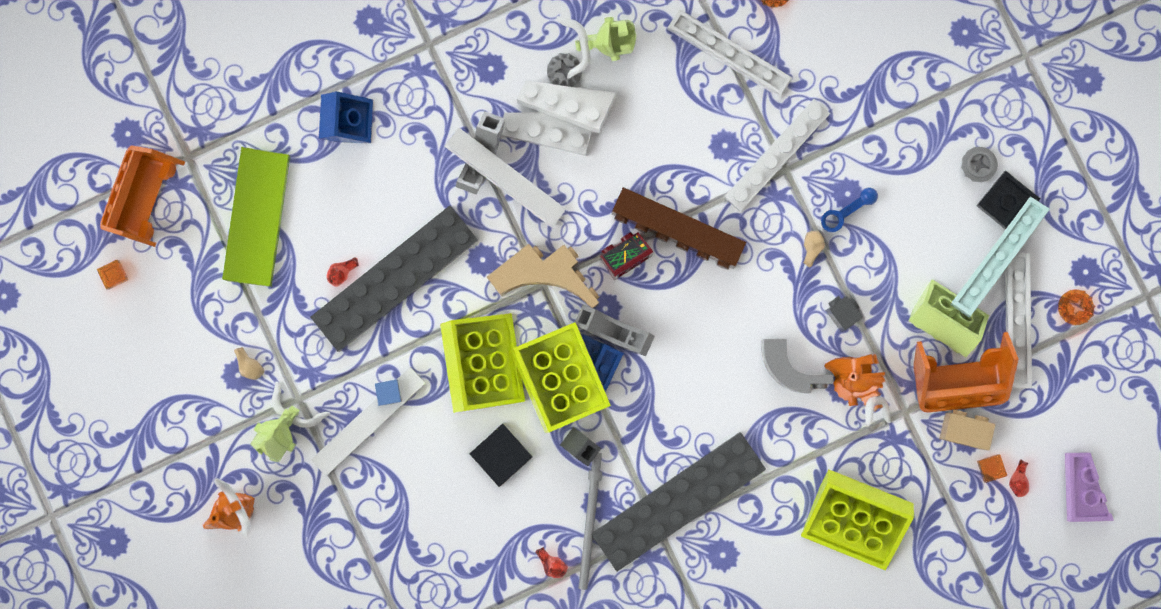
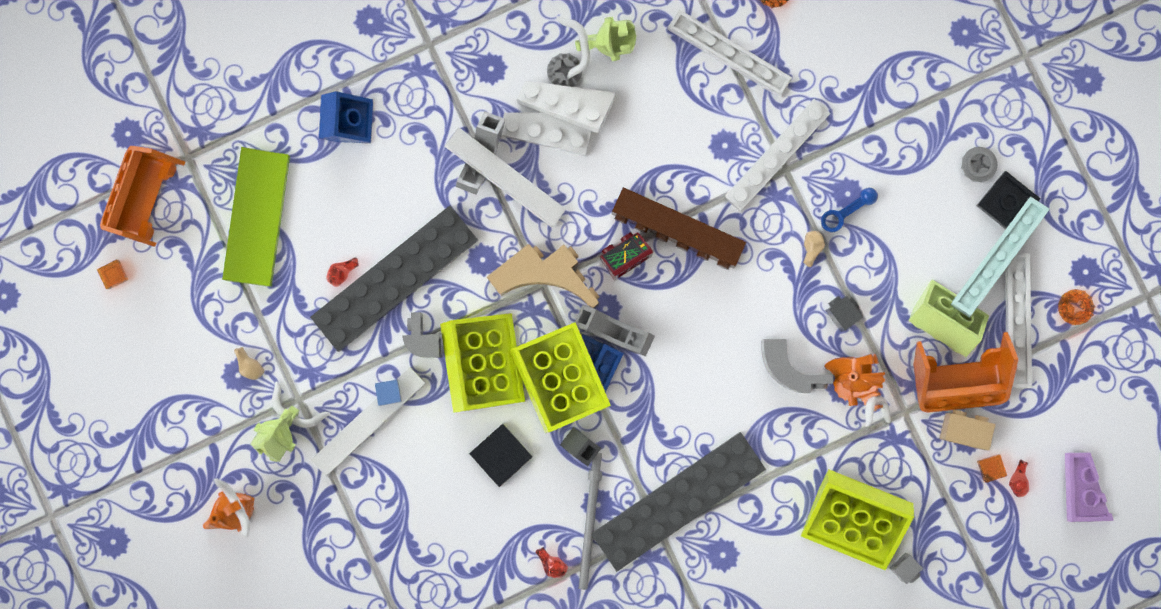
none -> light grey brick [402,312,441,358]
none -> light grey plate [889,553,923,584]

